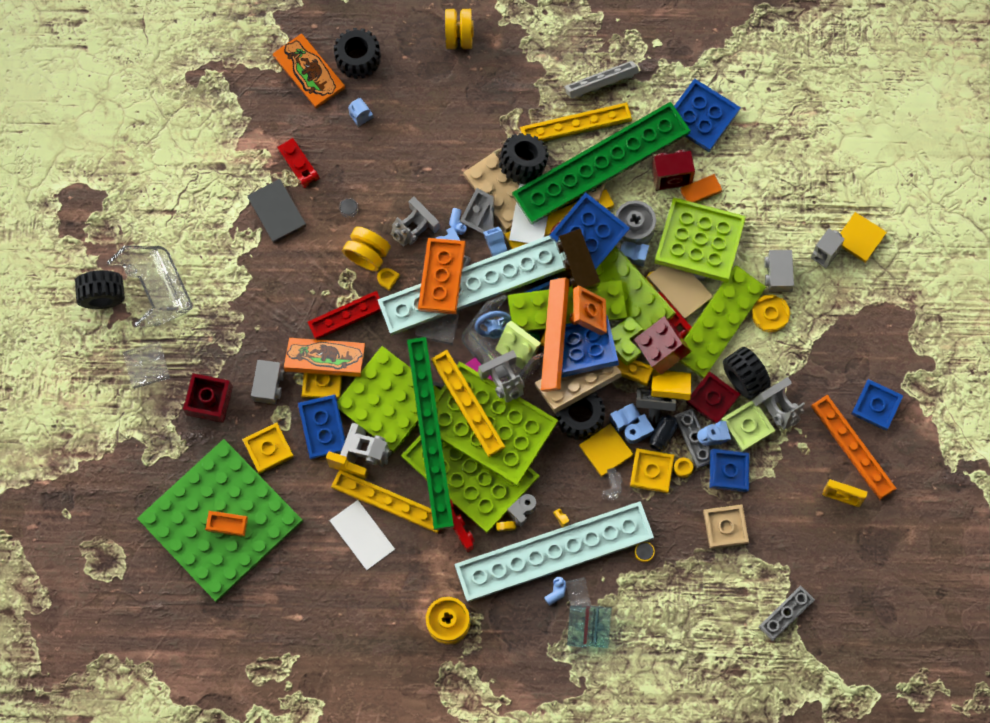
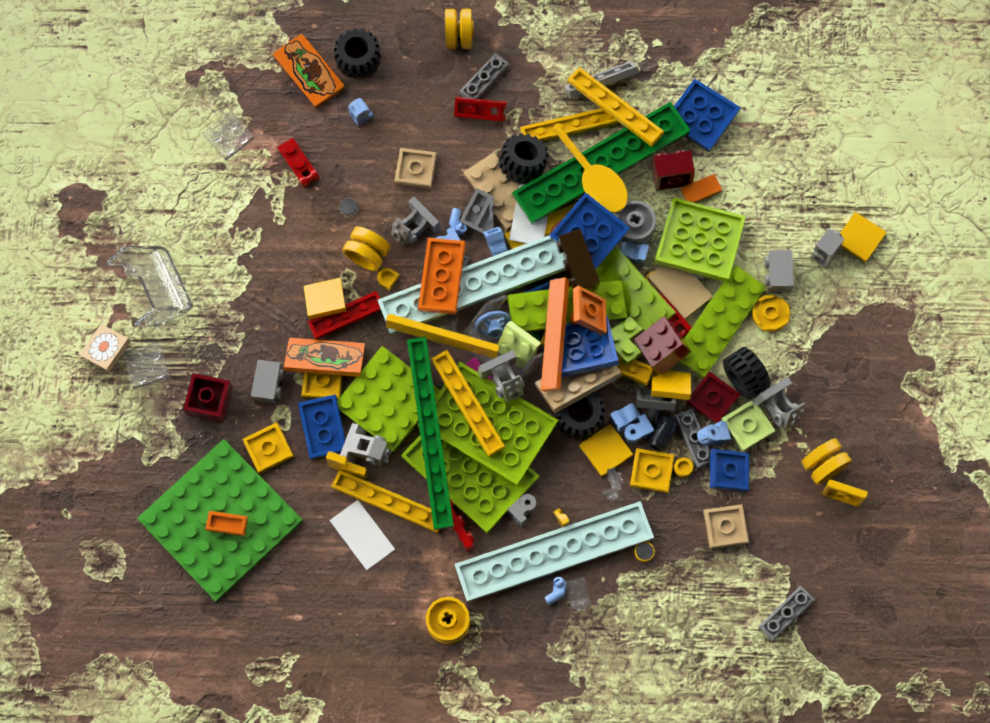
black tyre [75,270,125,309] -> none
dark grey tile [247,179,306,244] -> none
yellow tile [496,521,516,531] -> none
clear light blue slope [567,605,612,648] -> none
orange tile [811,394,897,500] -> none
blue plate [851,379,903,431] -> none
none -> tile [80,324,131,372]
none -> clear plate [202,110,255,161]
none -> yellow tile [304,278,346,320]
none -> yellow tile [386,314,499,359]
none -> tan tile [394,148,437,189]
none -> red plate [454,97,507,121]
none -> light grey tile [459,53,509,99]
none -> yellow piece [552,125,627,213]
none -> yellow tile [567,67,664,147]
none -> yellow wheel [801,438,852,485]

